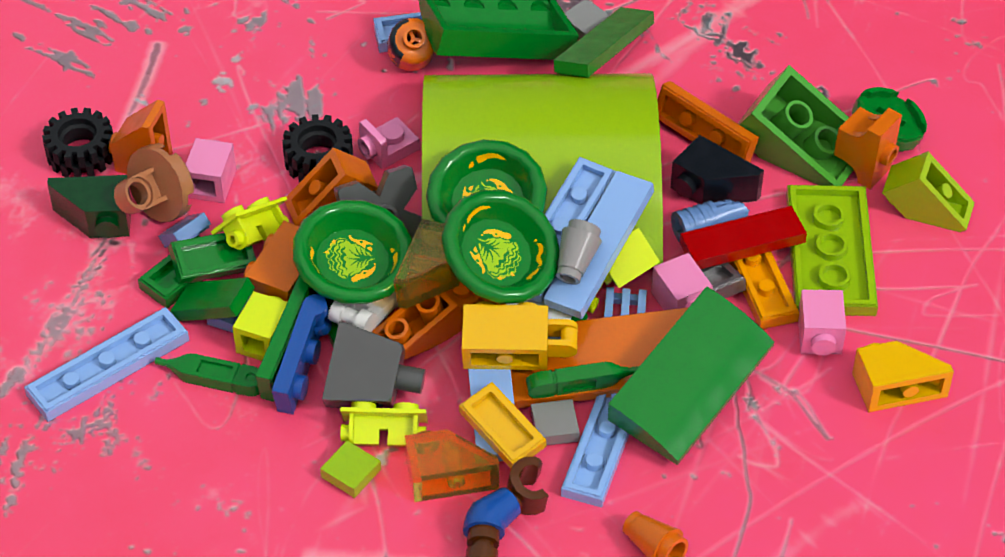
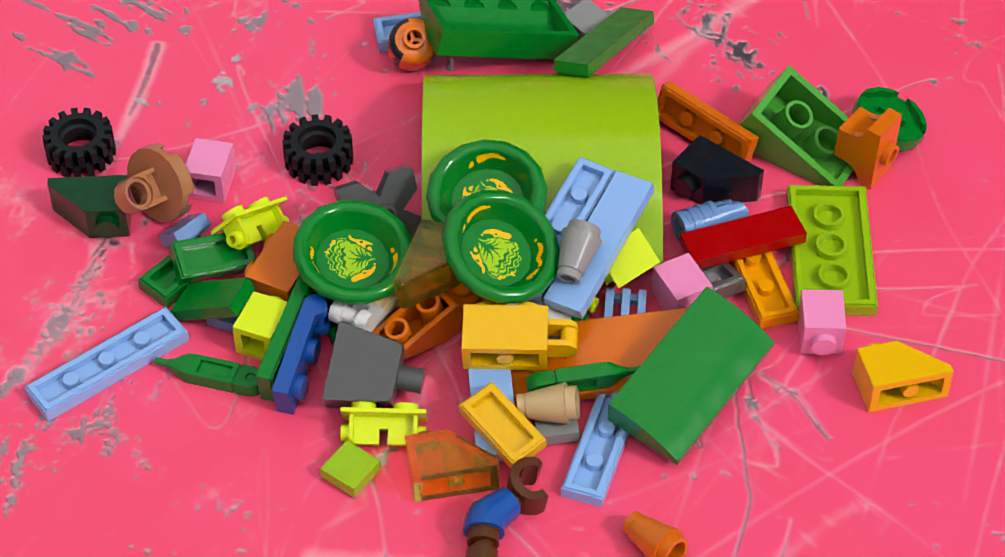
orange slope [109,100,173,174] -> none
orange slope [285,148,378,226] -> none
bright pink bracket [358,117,420,170] -> none
lime slope [882,151,975,232] -> none
none -> tan cone [517,382,580,424]

